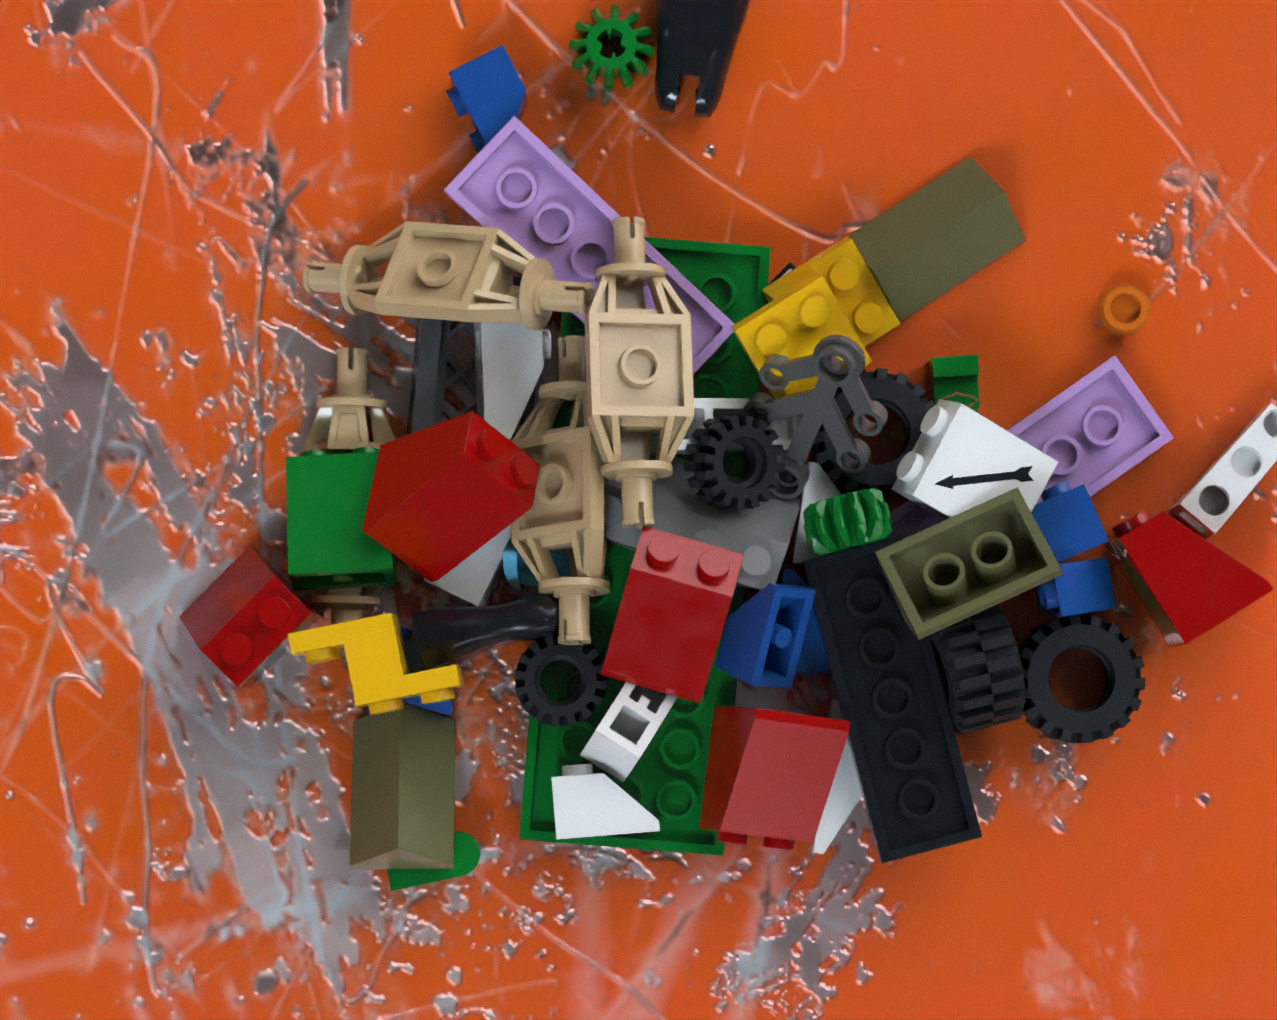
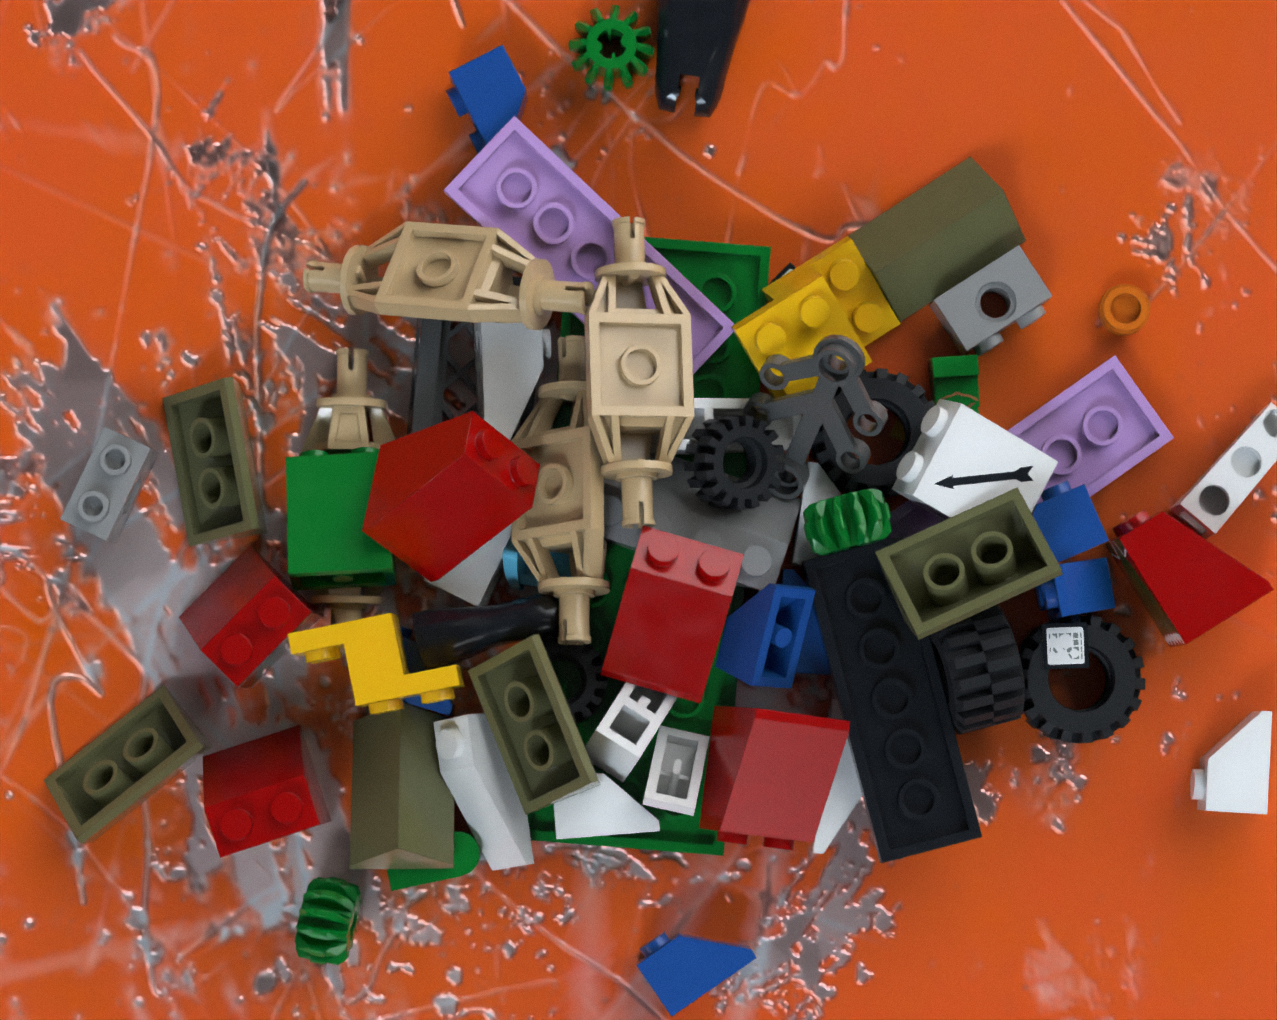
none -> olive slope [44,685,213,844]
none -> light grey brick [60,426,159,544]
none -> olive slope [163,377,267,547]
none -> red slope [203,725,331,858]
none -> green gear [295,877,361,965]
none -> white slope [433,713,534,871]
none -> olive slope [468,634,601,815]
none -> blue slope [637,932,757,1016]
none -> white slope [642,725,710,816]
none -> light grey brick [930,245,1052,357]
none -> sticker [1042,622,1089,669]
none -> white slope [1190,711,1272,814]

